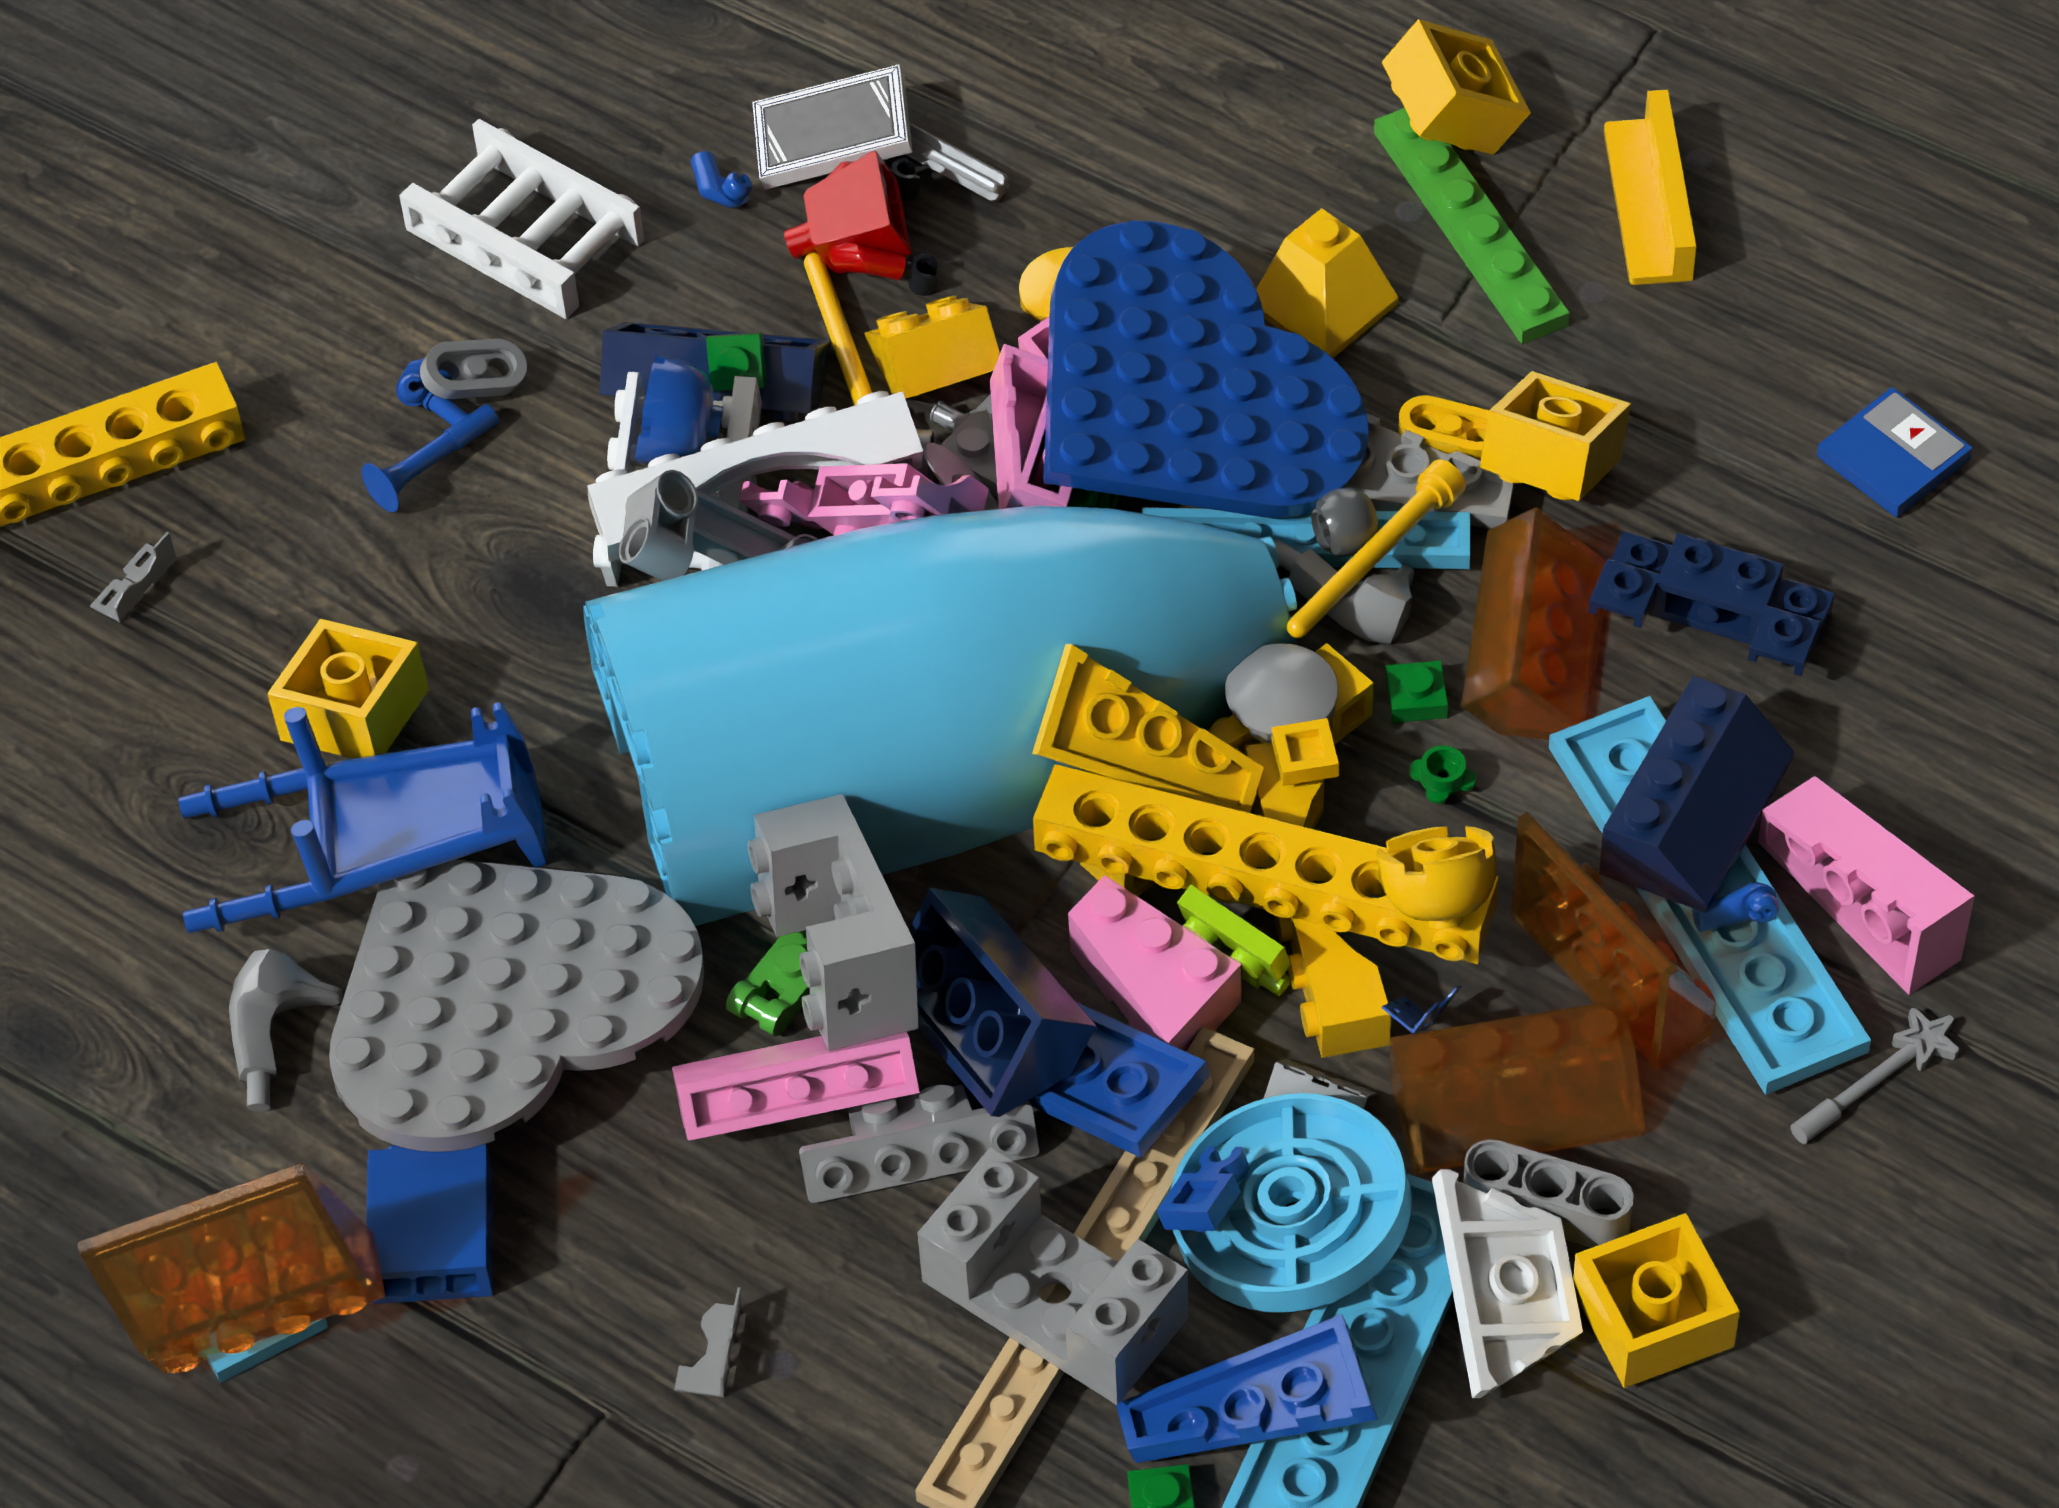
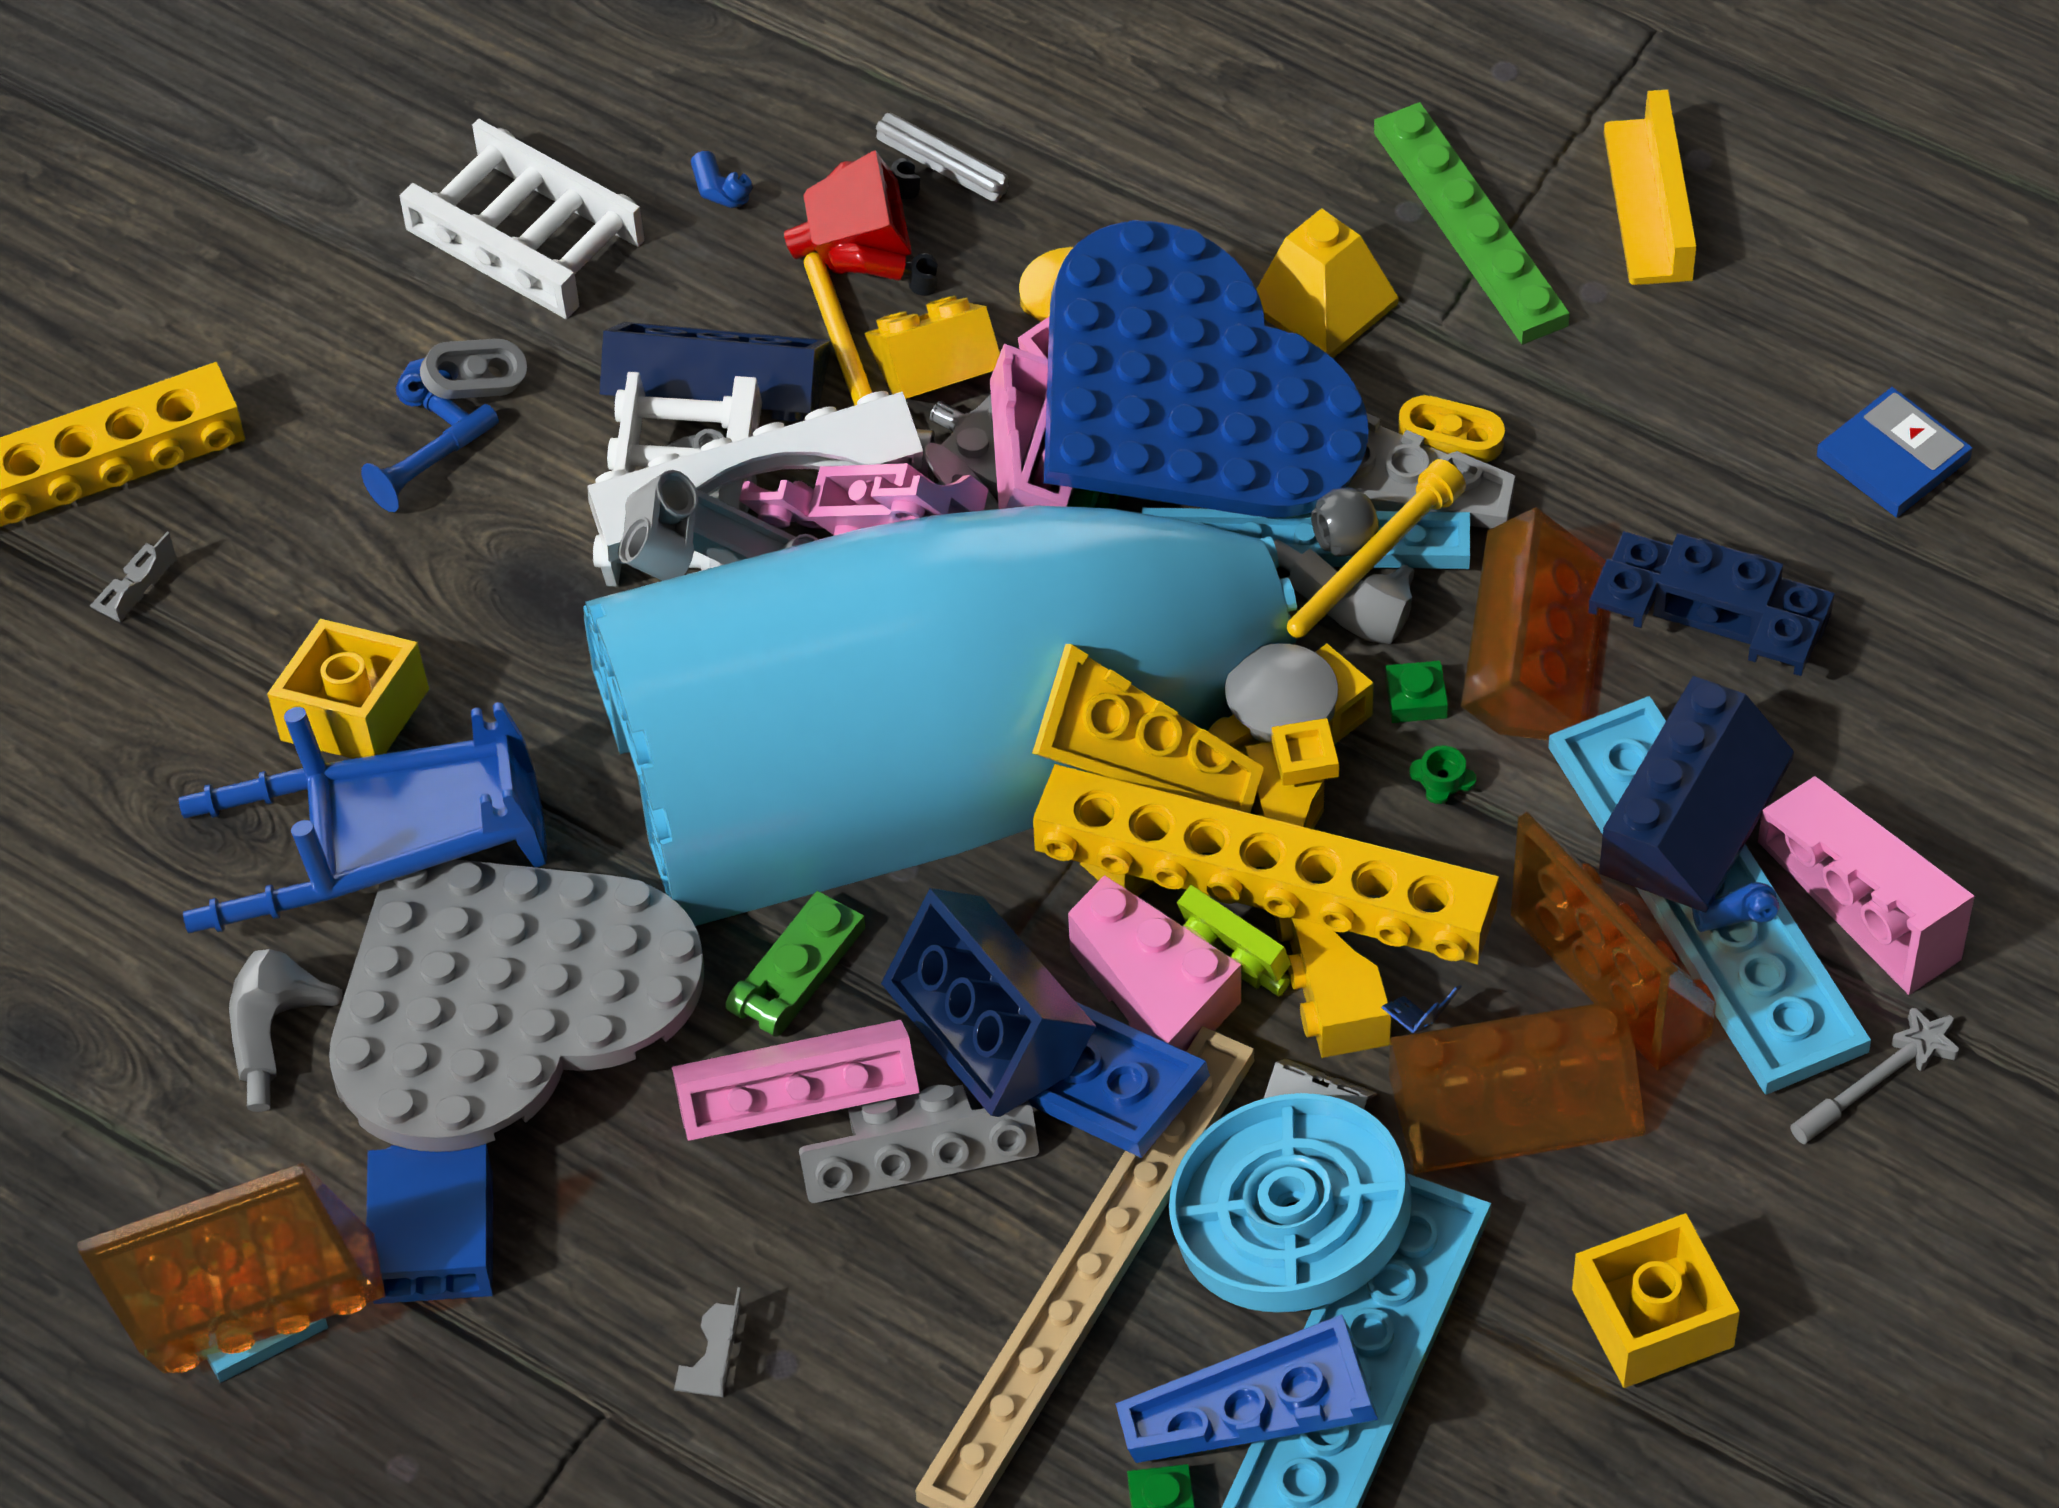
blue cylinder [635,354,724,464] -> none
green plate [706,332,767,391] -> none
light grey plate [748,794,918,1051] -> none
tile [753,65,913,190] -> none
light grey plate [917,1147,1189,1405] -> none
blue plate [1157,1146,1250,1232] -> none
yellow cylinder [1376,826,1497,929] -> none
yellow brick [1382,19,1531,155] -> none
white wing [1432,1169,1583,1398] -> none
light grey beam [1463,1139,1634,1248] -> none
yellow brick [1479,371,1631,501] -> none

